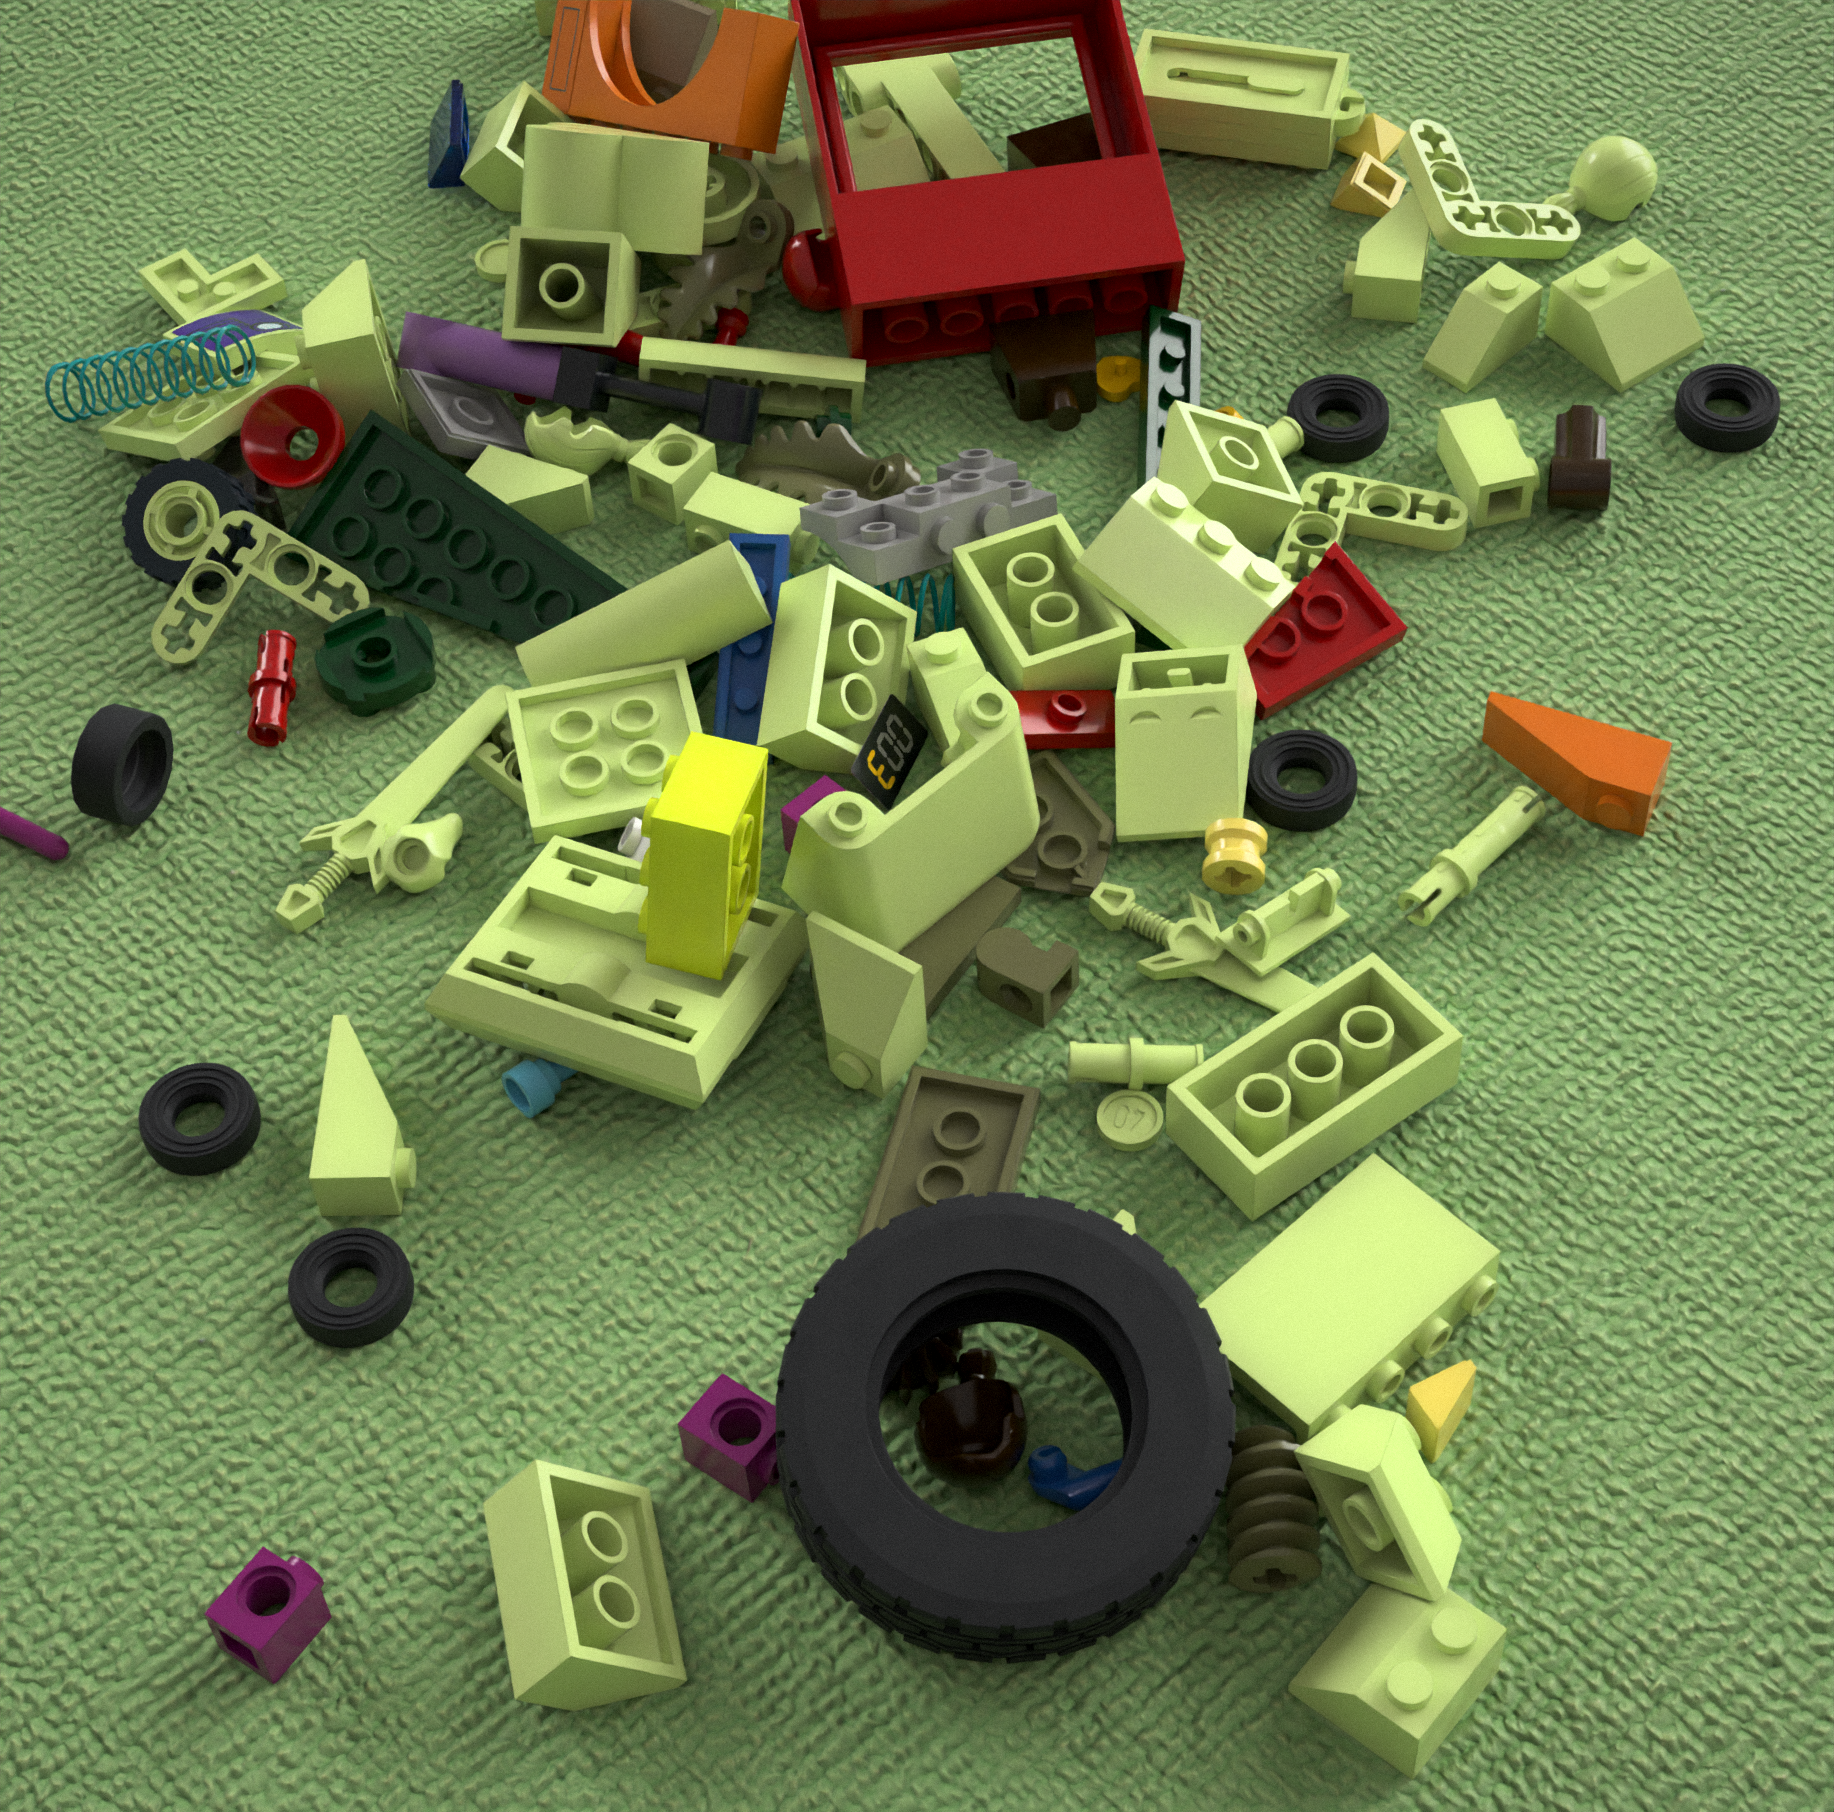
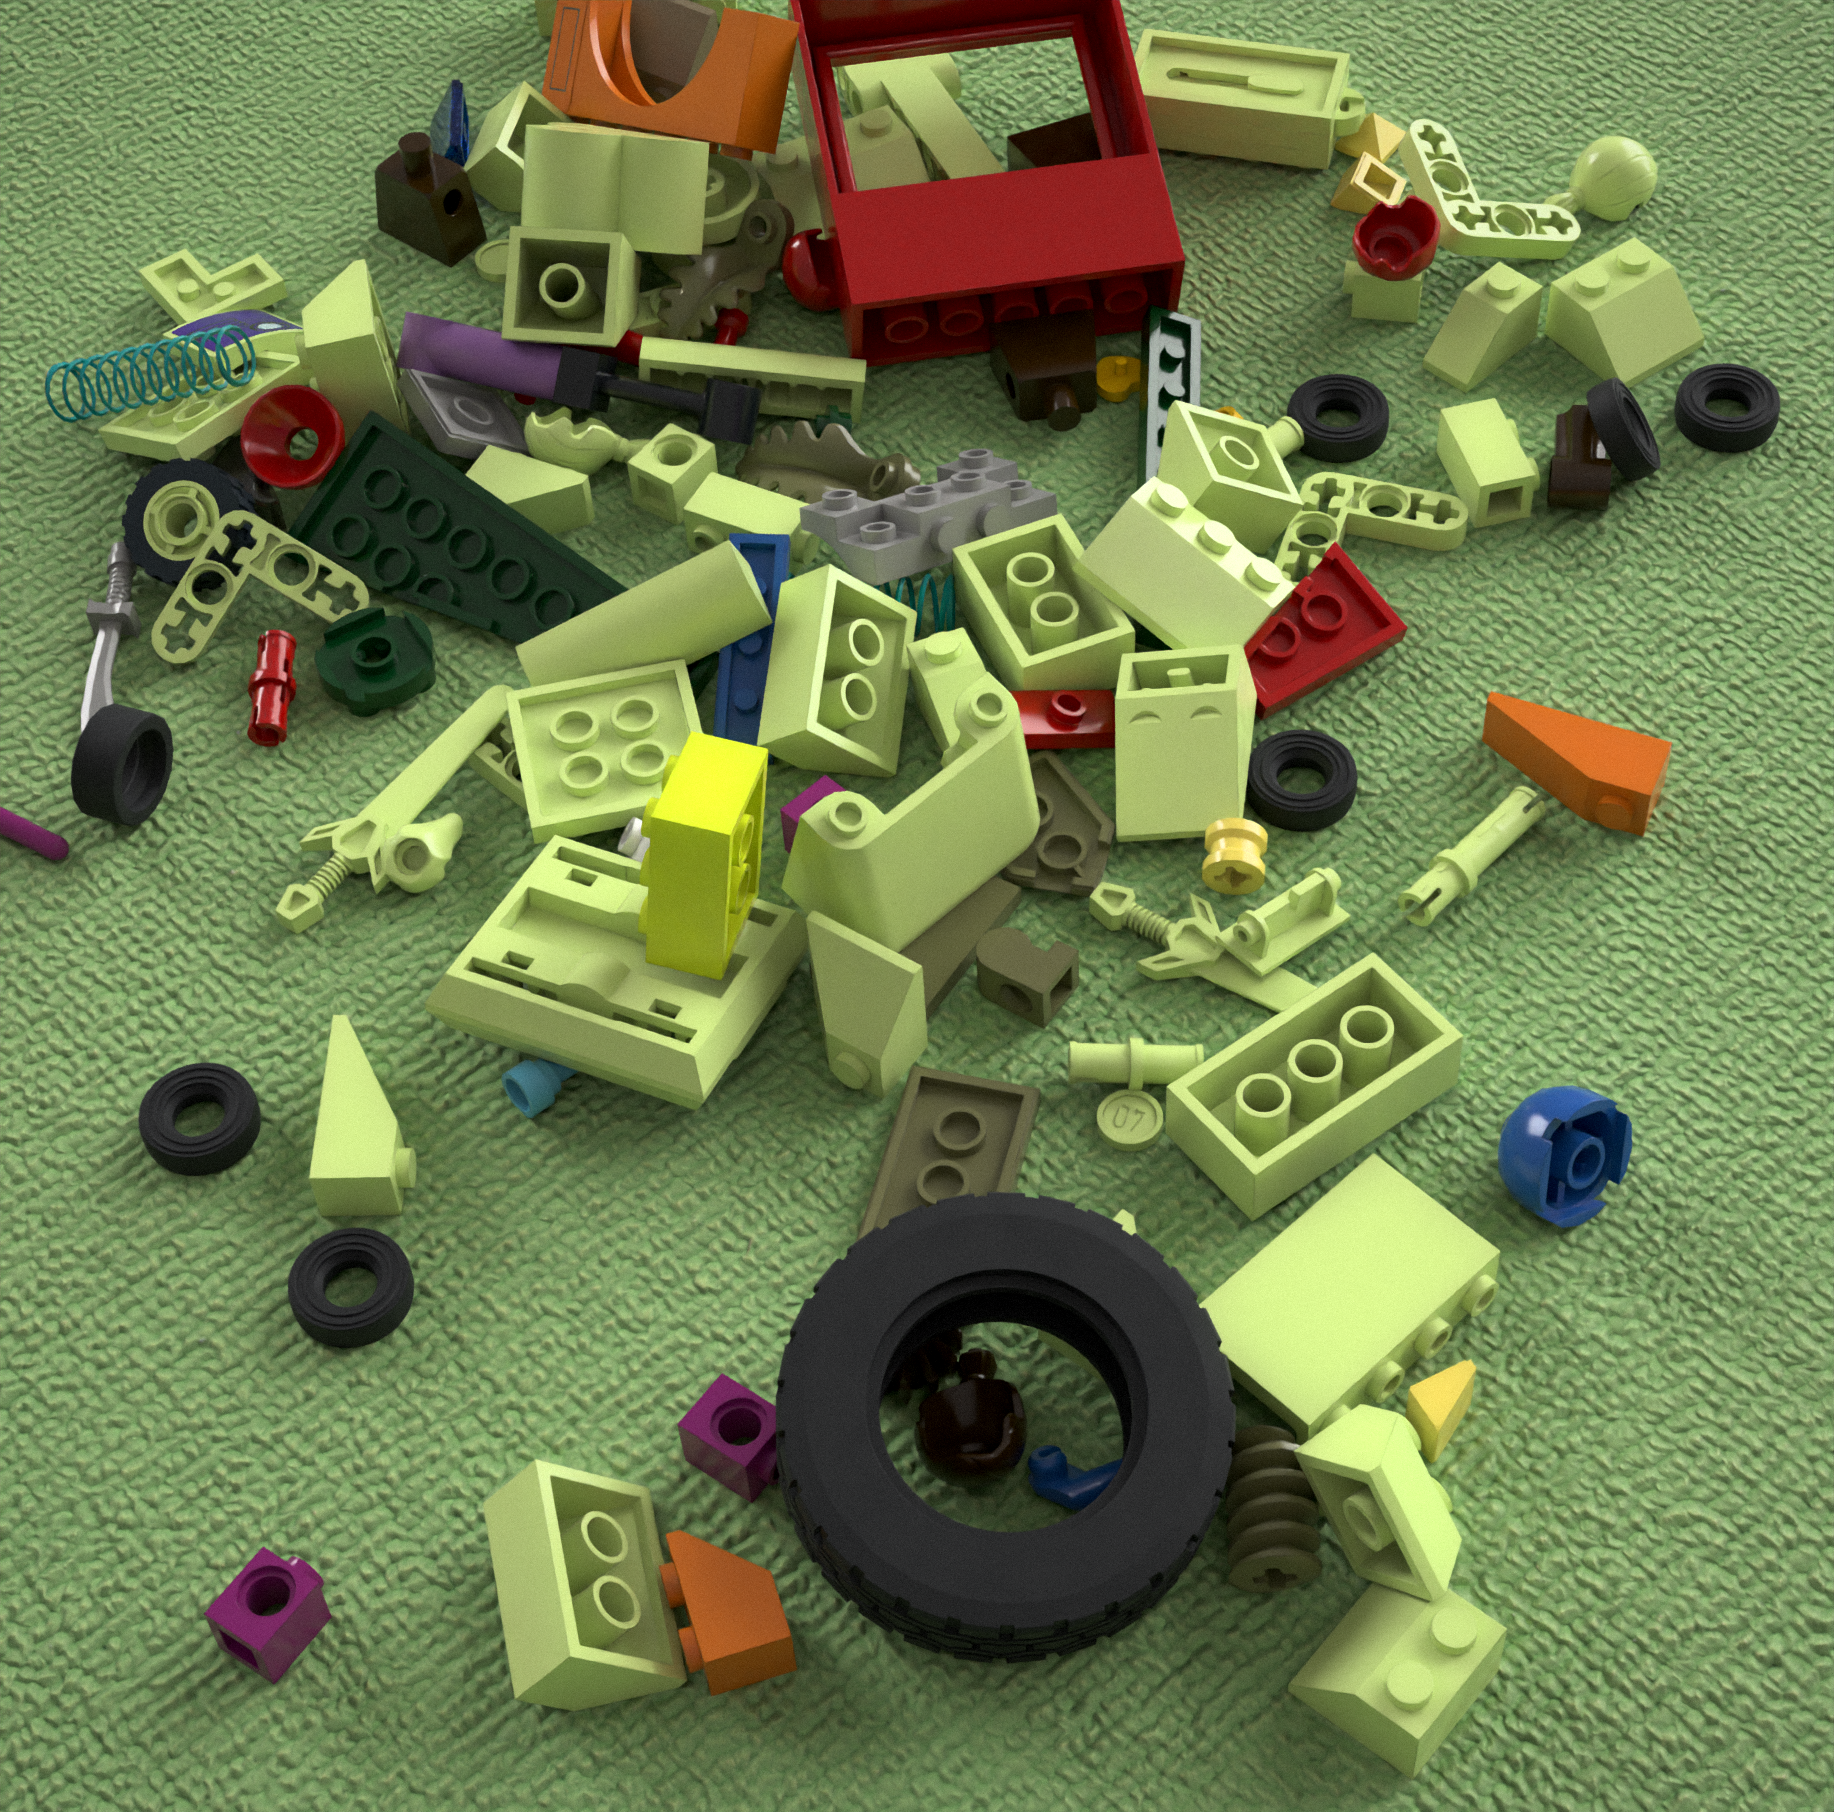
black sticker [851,694,928,810] -> none
none -> light grey sword [81,542,142,734]
none -> dark brown torso [375,132,487,268]
none -> orange slope [658,1530,797,1697]
none -> red hair [1352,195,1441,281]
none -> blue cylinder [1498,1085,1632,1228]
none -> black tyre [1586,377,1661,482]

